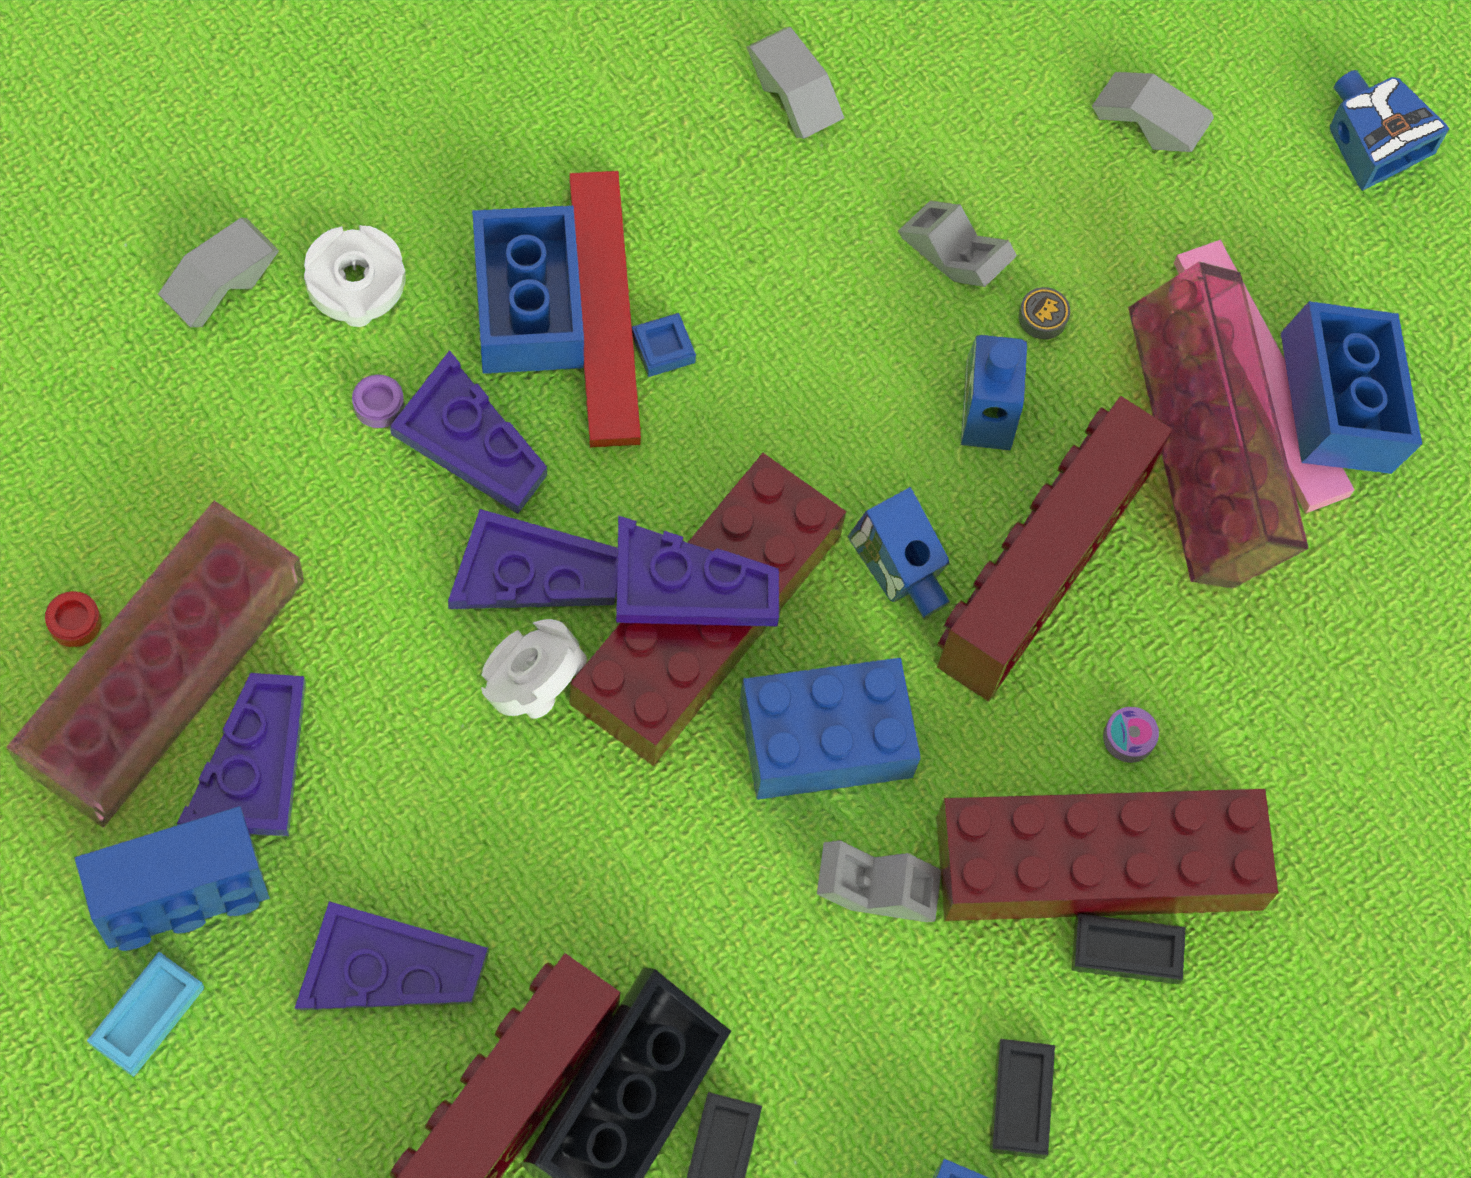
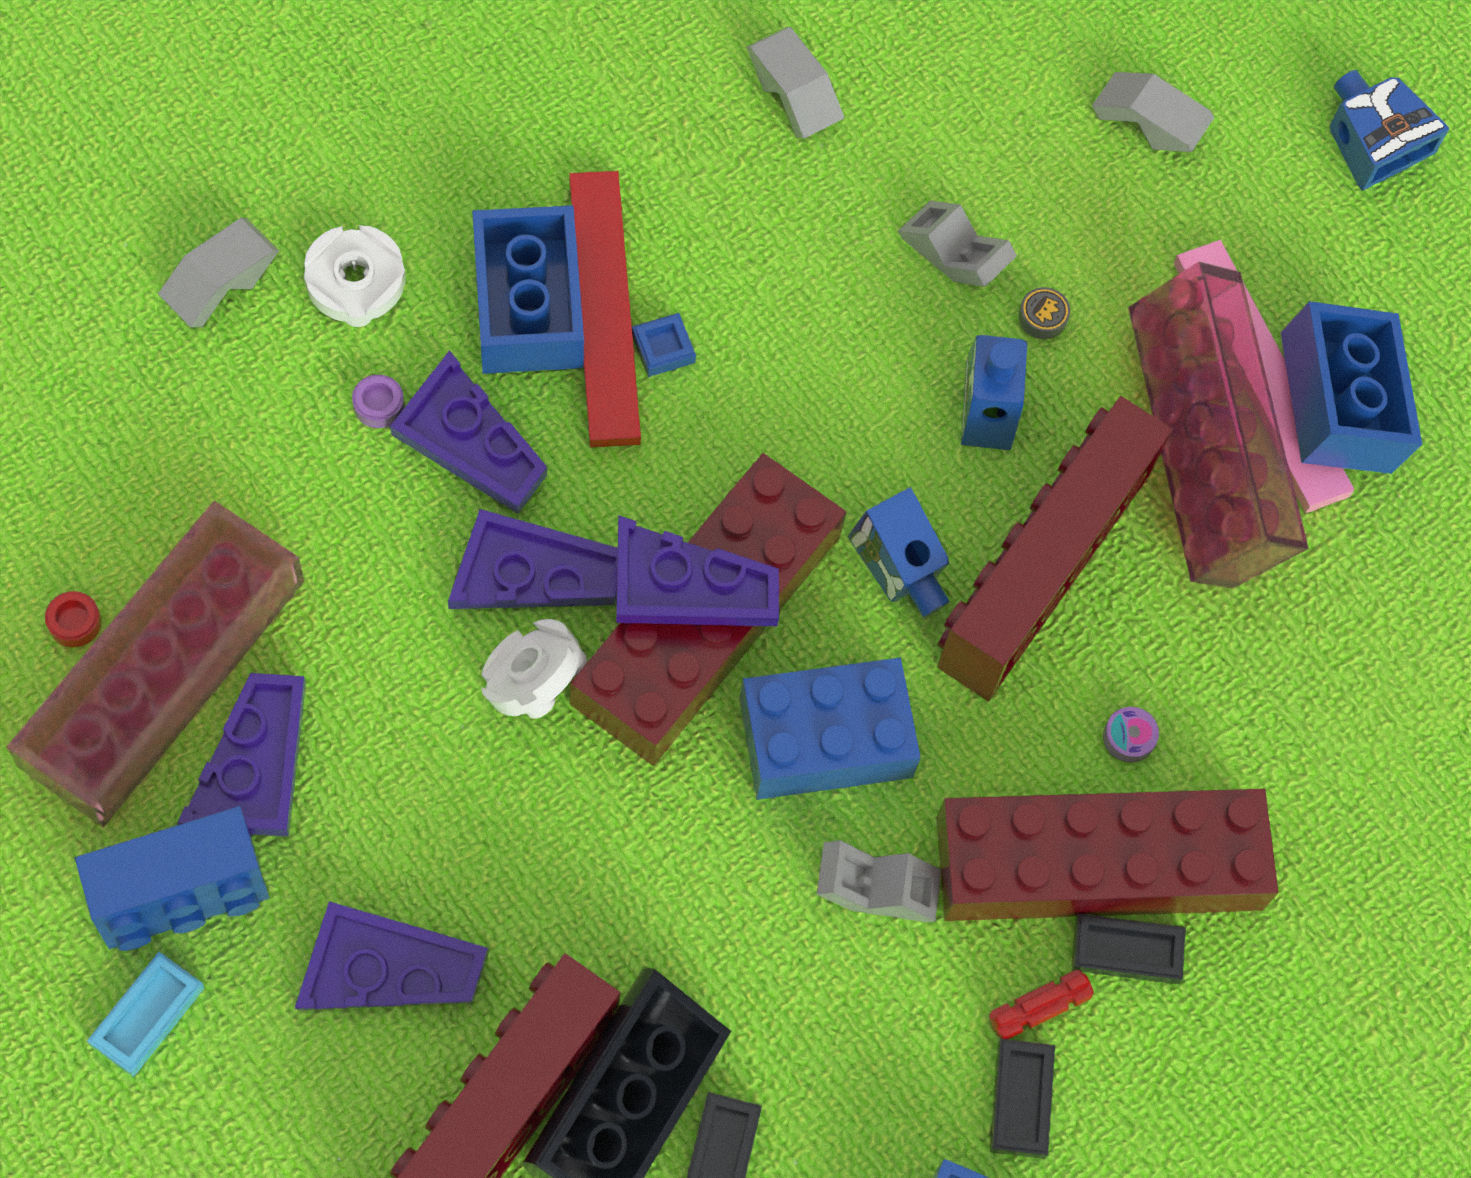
none -> red axle [989,970,1094,1040]

